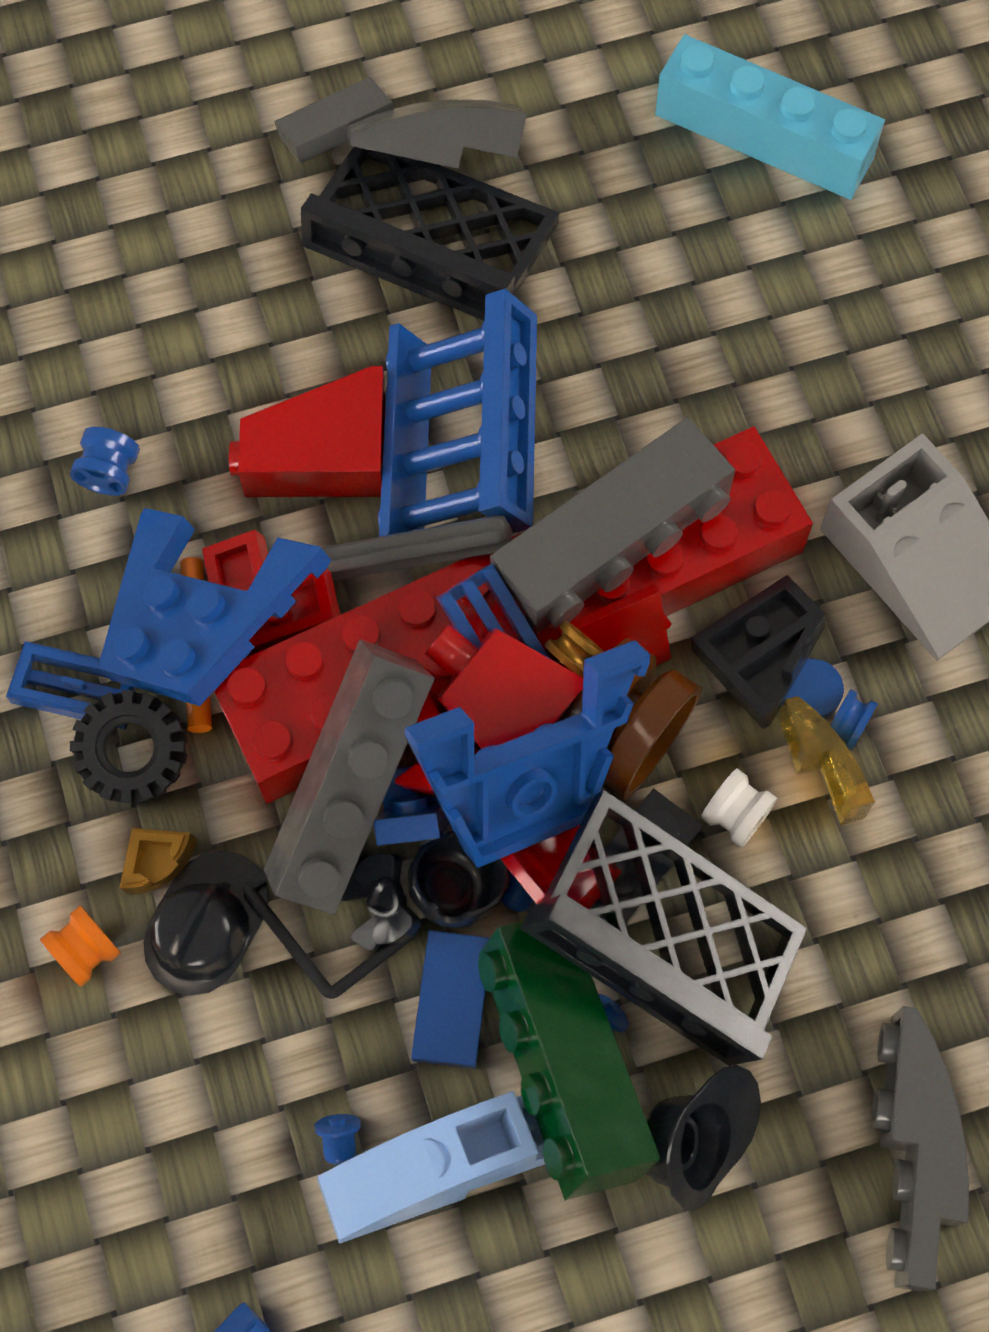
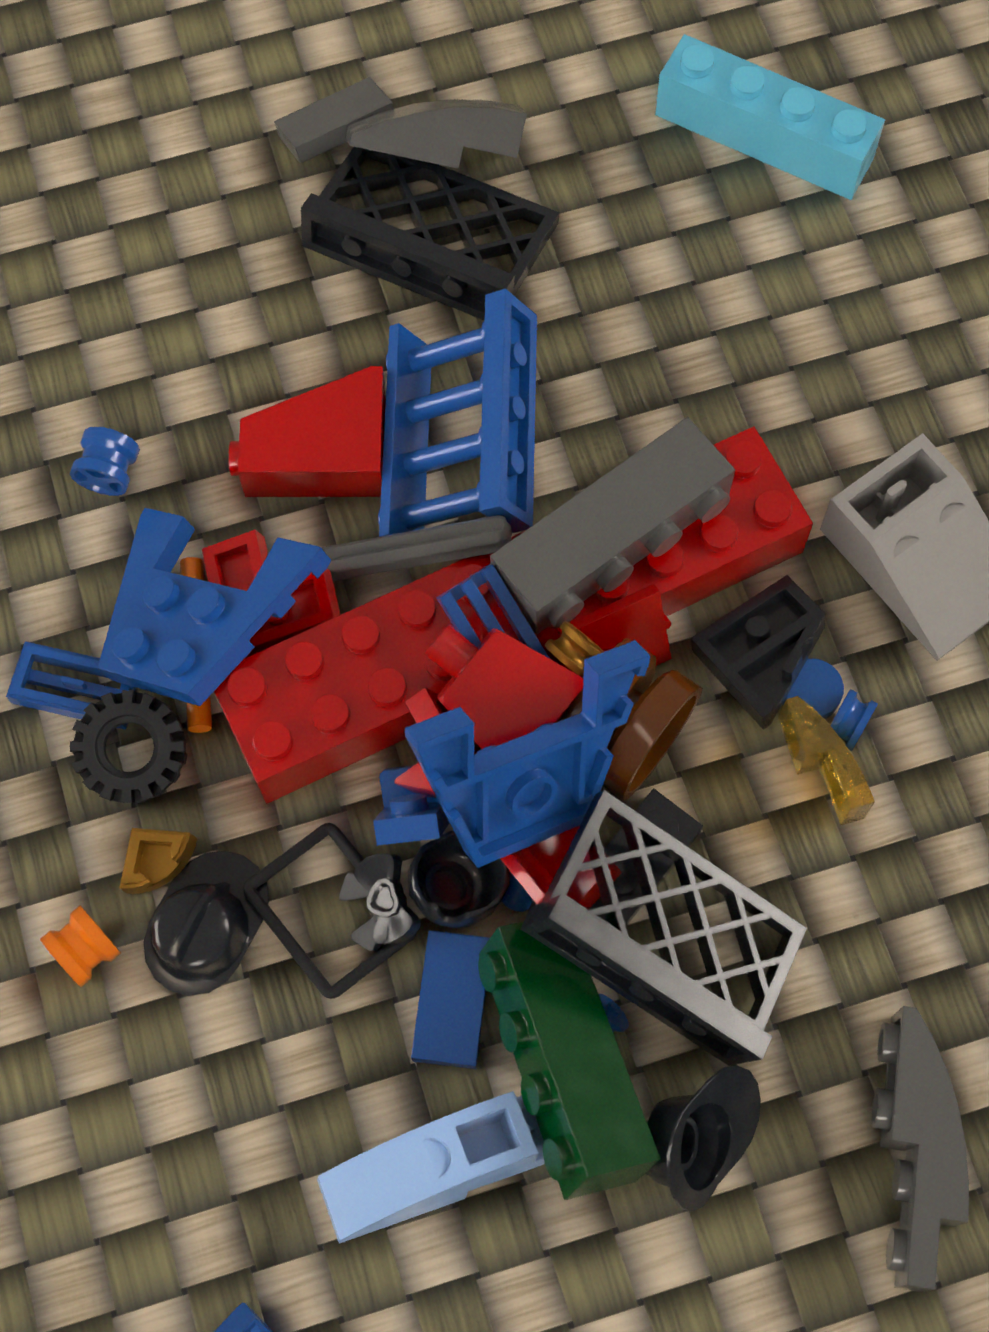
dark grey brick [264,639,435,915] -> none
blue piece [314,1114,361,1165] -> none
white wheel [701,768,778,848] -> none

